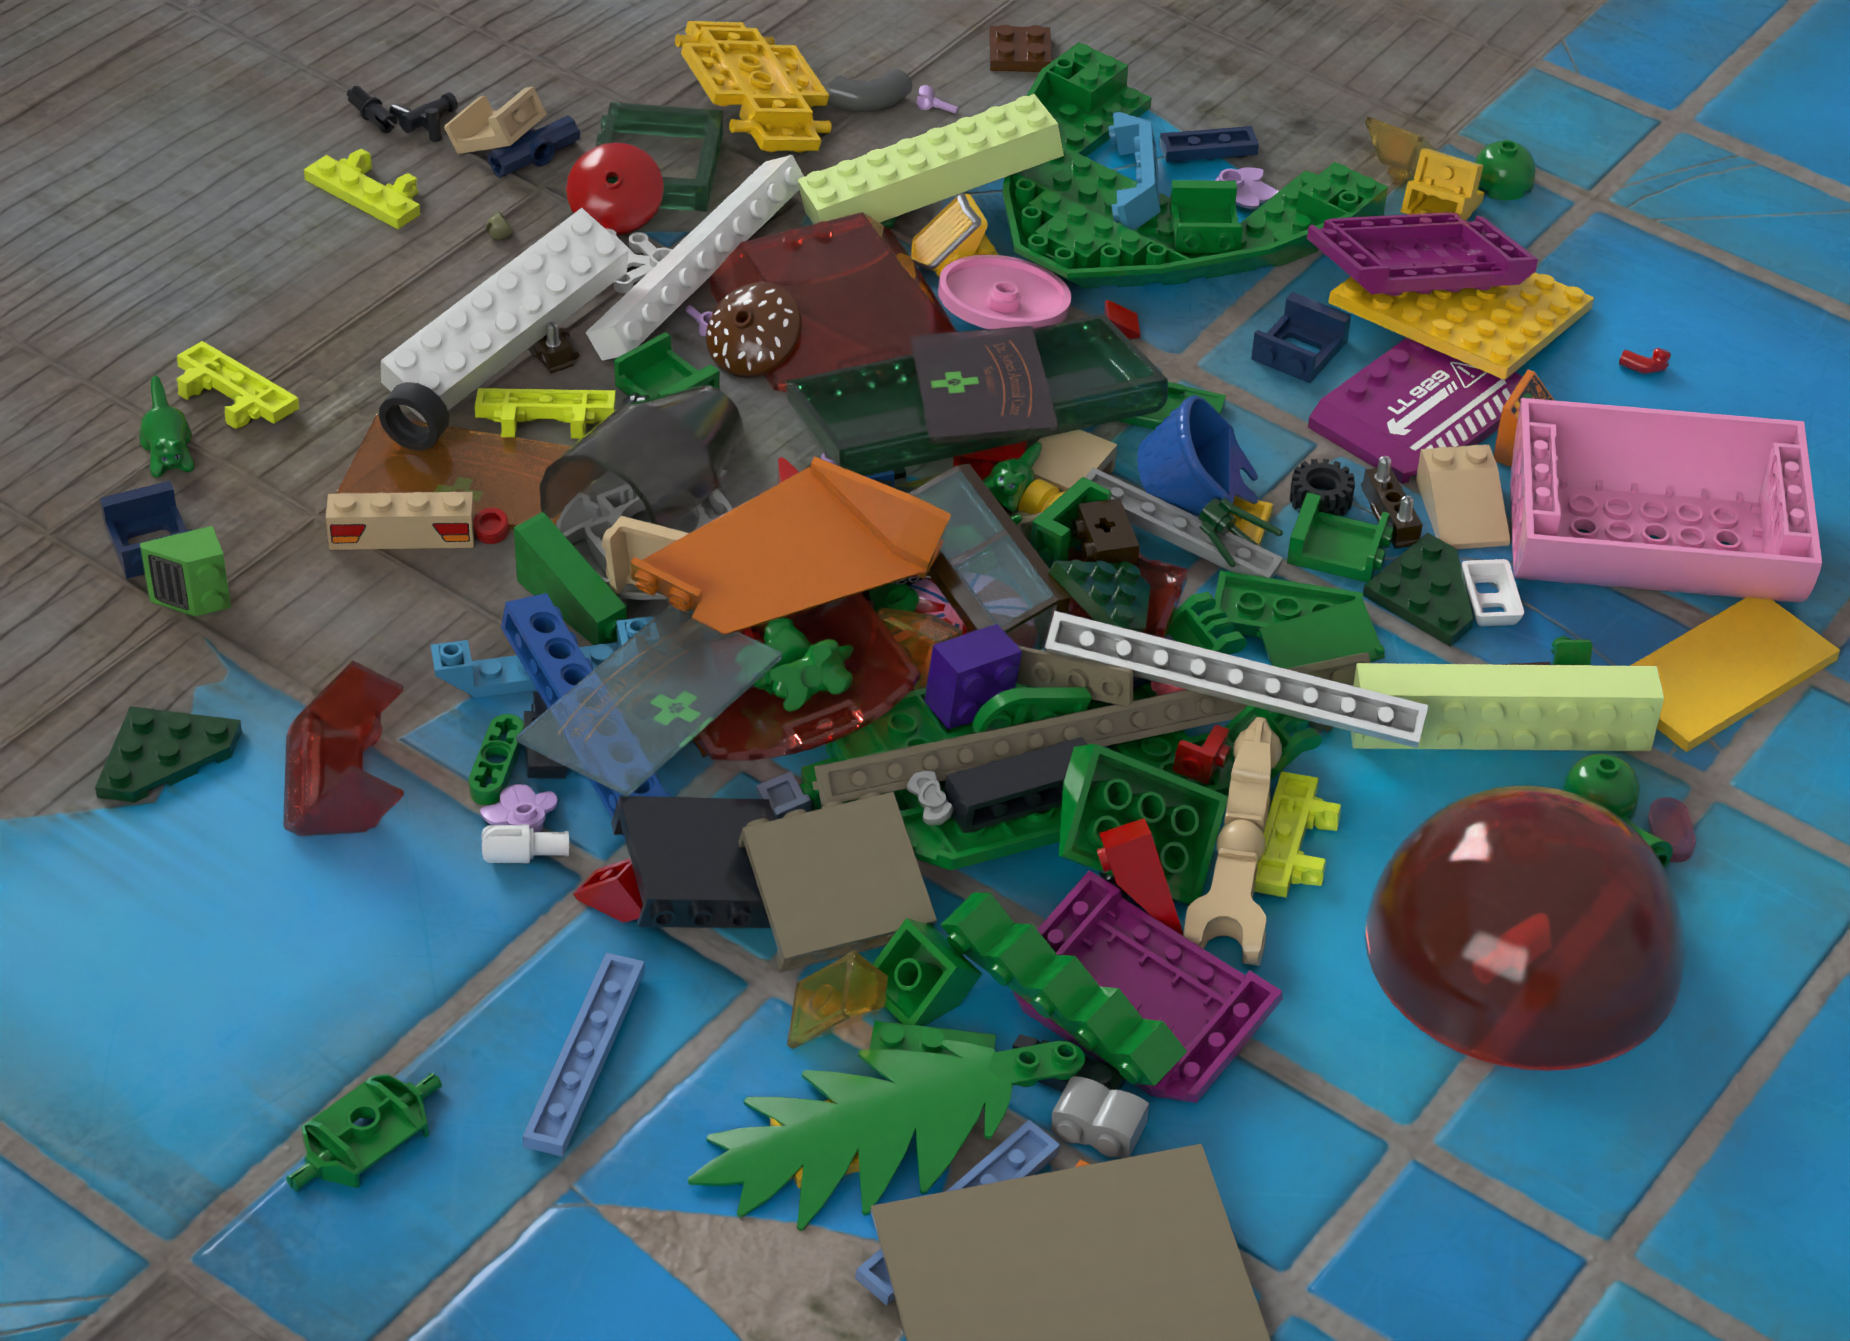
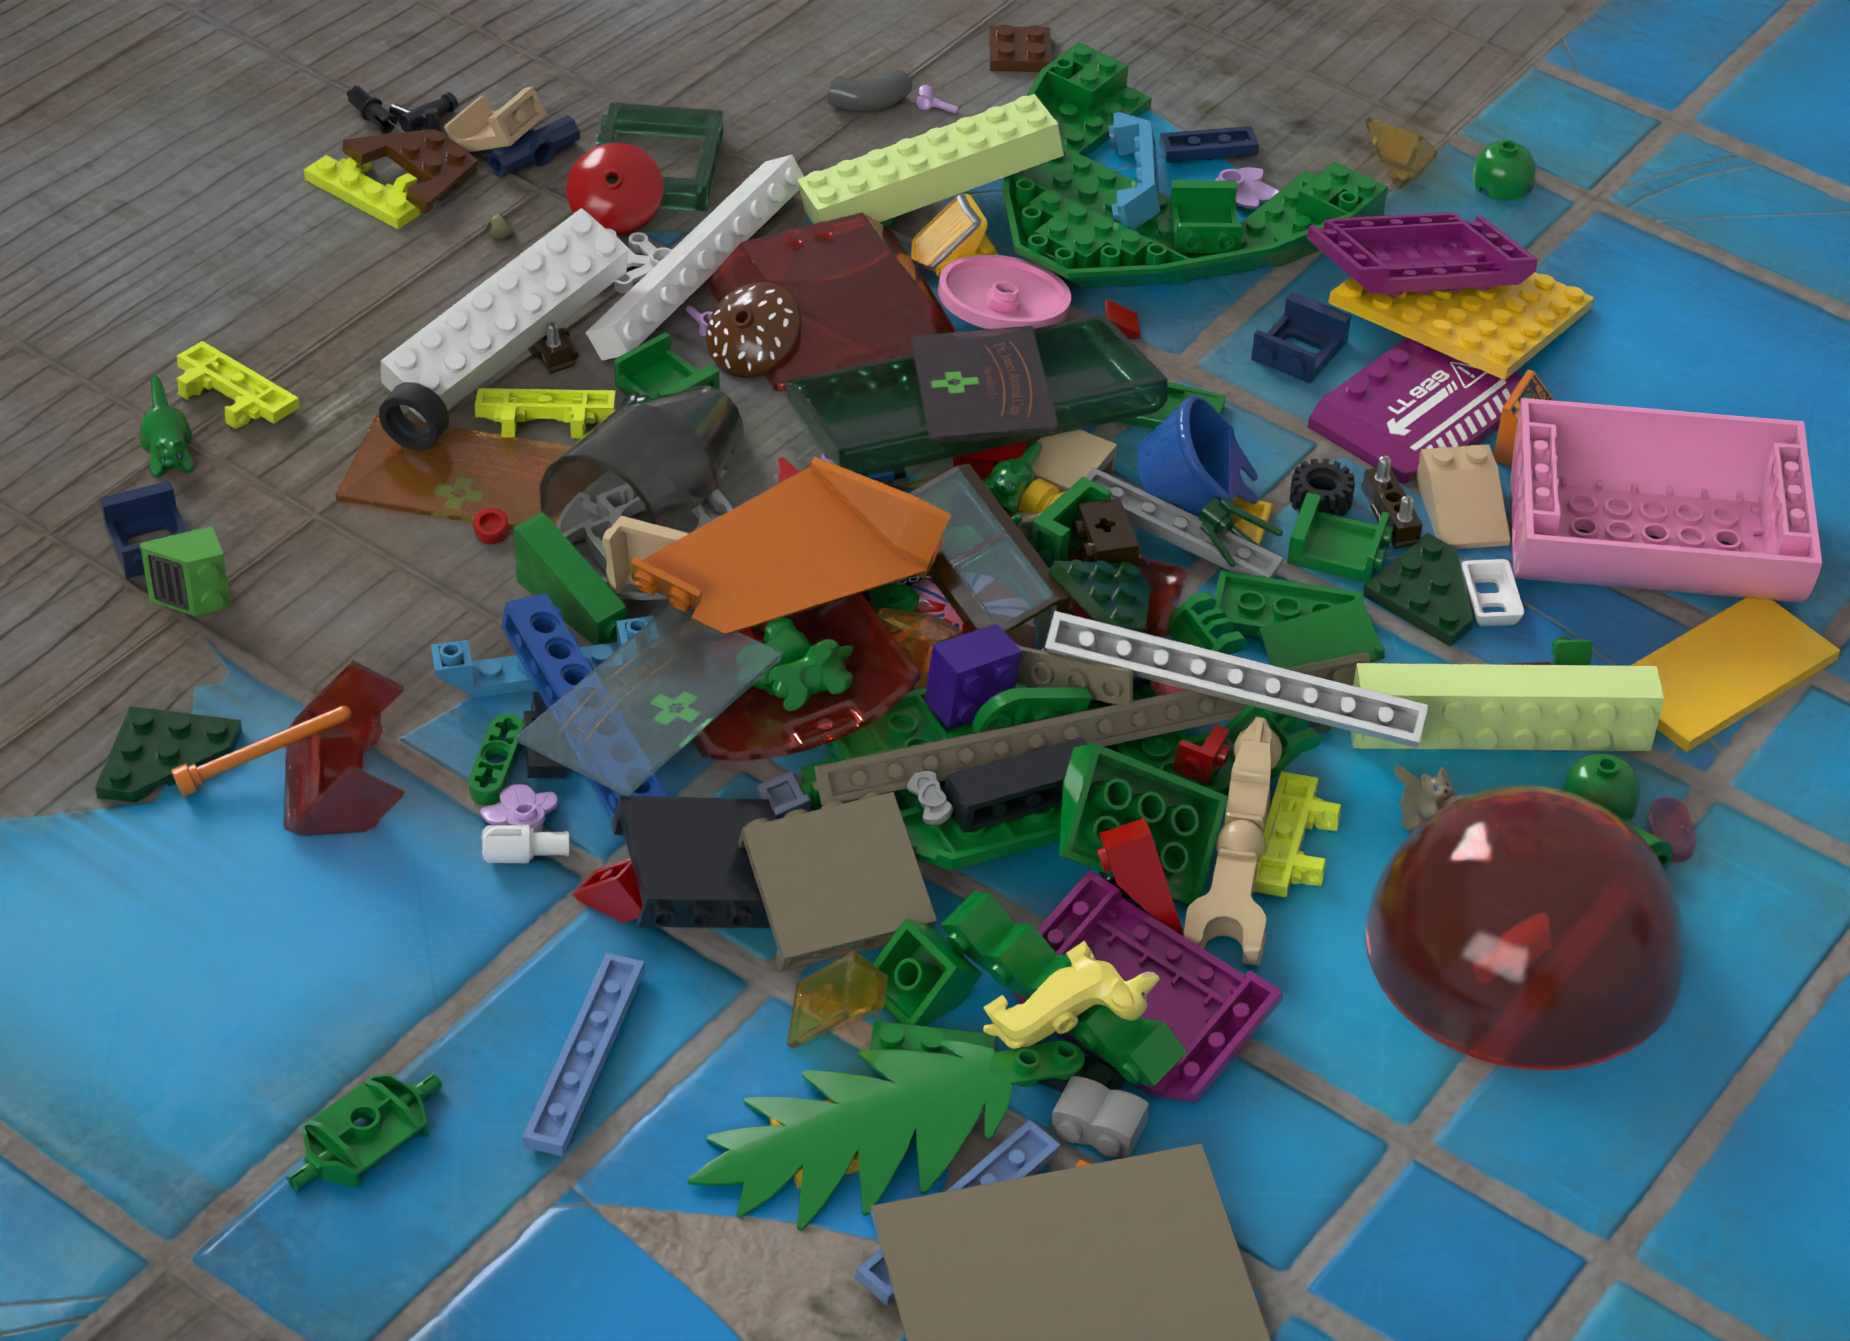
tan brick [326,491,475,550] -> none
yellow piece [675,21,831,153] -> none
yellow piece [1401,148,1485,220] -> none
red arm [1619,348,1671,374] -> none
none -> orange piece [172,706,351,797]
none -> reddish brown wing [342,129,478,213]
none -> light yellow animal [983,941,1160,1049]
none -> dark tan animal [1394,766,1471,832]

